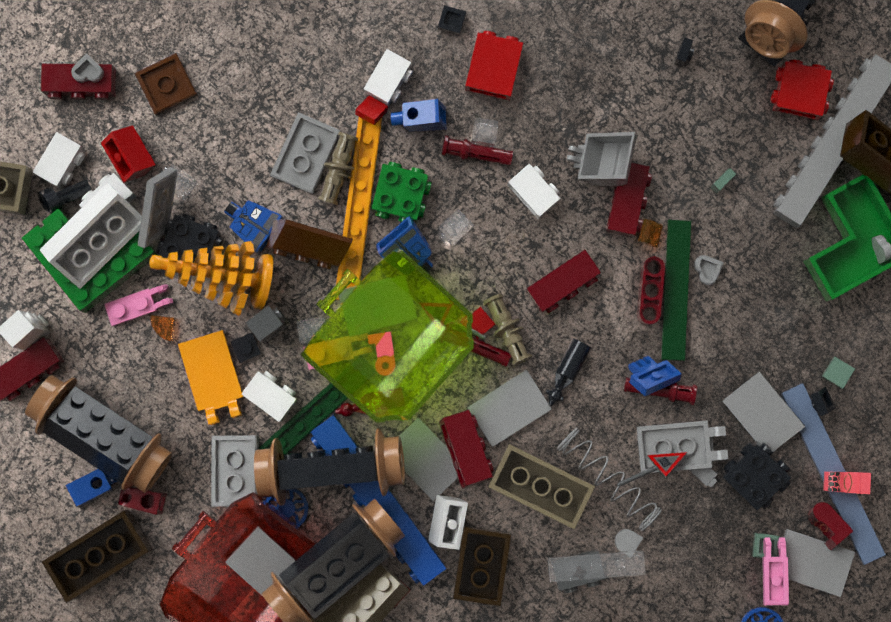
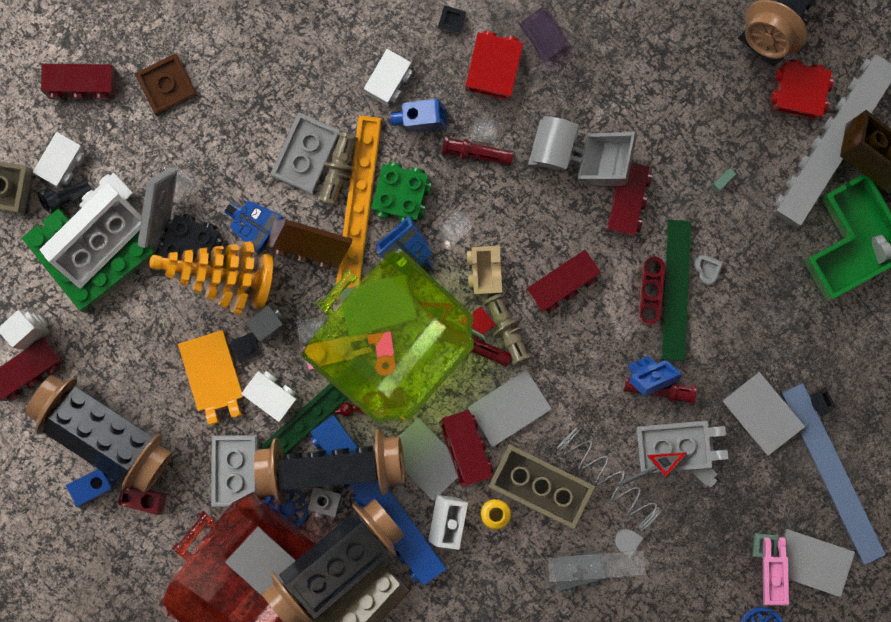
dark brown brick [42,509,153,603] -> none
light grey tile [71,53,104,83] -> none
red brick [101,125,156,183] -> none
bright pink hinge [104,284,173,326] -> none
clear orange tile [150,315,175,341] -> none
red tile [355,95,388,125] -> none
dark brown brick [453,526,511,606] -> none
white brick [507,164,560,220] -> none
black wheel [546,338,591,407] -> none
clear orange tile [639,219,663,248] -> none
black plate [674,37,695,67] -> none
black brick [723,441,791,511] -> none
dark red leg [808,502,853,551] -> none
sand green tile [821,357,855,389] -> none
coral leg [823,471,871,494] -> none
none -> light grey brick [305,485,343,519]
none -> tan cylinder [467,246,502,294]
none -> yellow head [480,498,511,530]
none -> clear purple brick [519,7,572,62]
none -> light grey brick [528,116,579,170]

